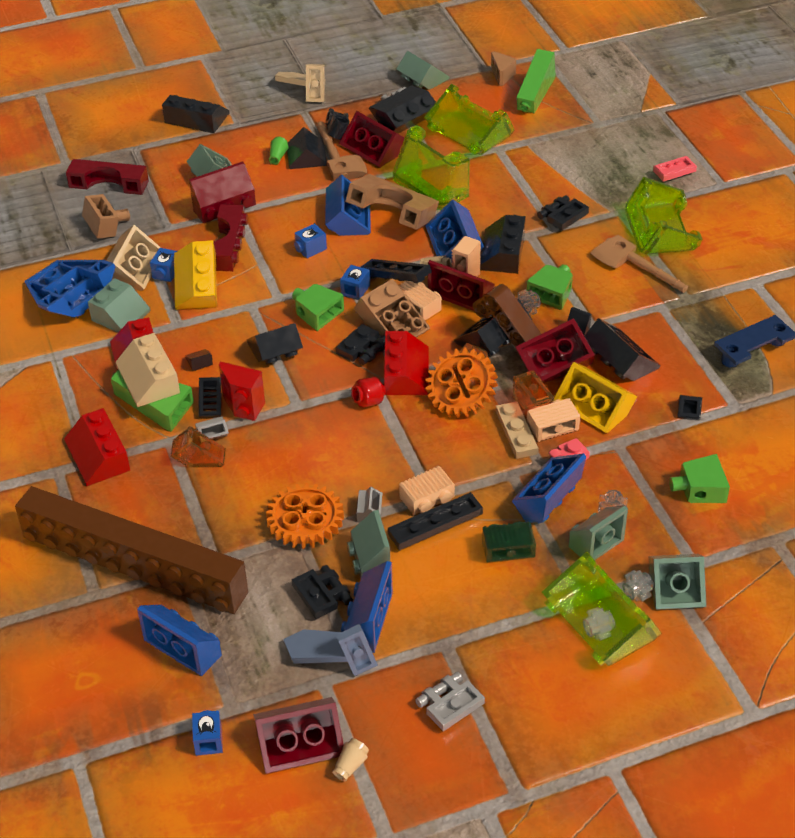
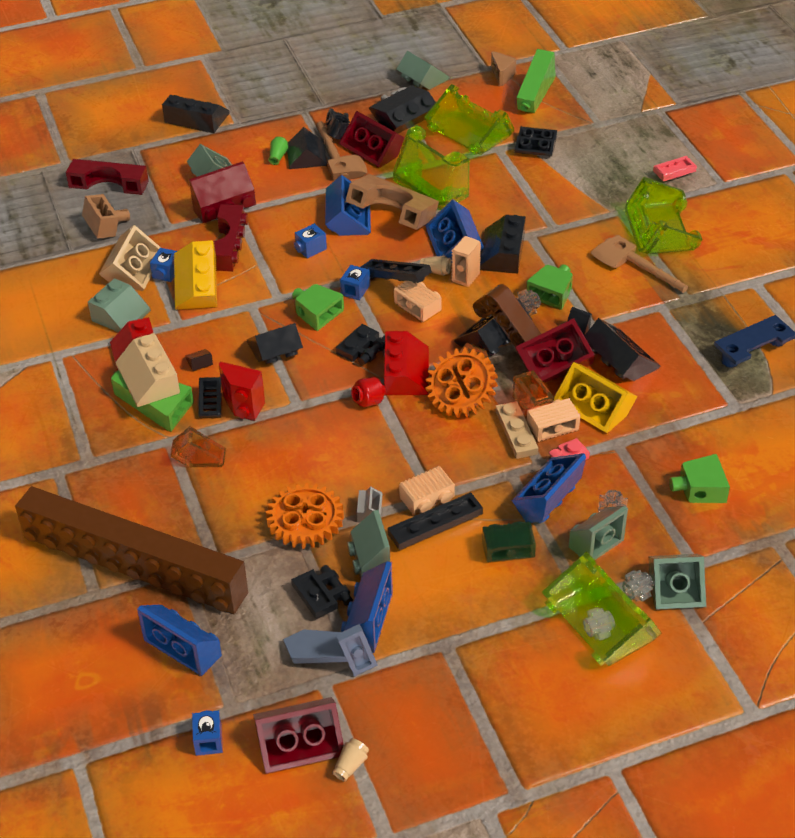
blue wedge [24,260,115,317] -> none
red slope [64,408,131,486] -> none
light grey piece [195,416,229,443] -> none
tan piece [275,64,325,102] -> none
medium nougat slope [354,279,430,337] -> none
light grey plate [415,672,485,731] -> none
dark red slope [428,260,495,311] -> none
black plate [537,195,589,230] -> none
black slope [677,395,702,420] -> none
none -> black slope [515,126,557,156]

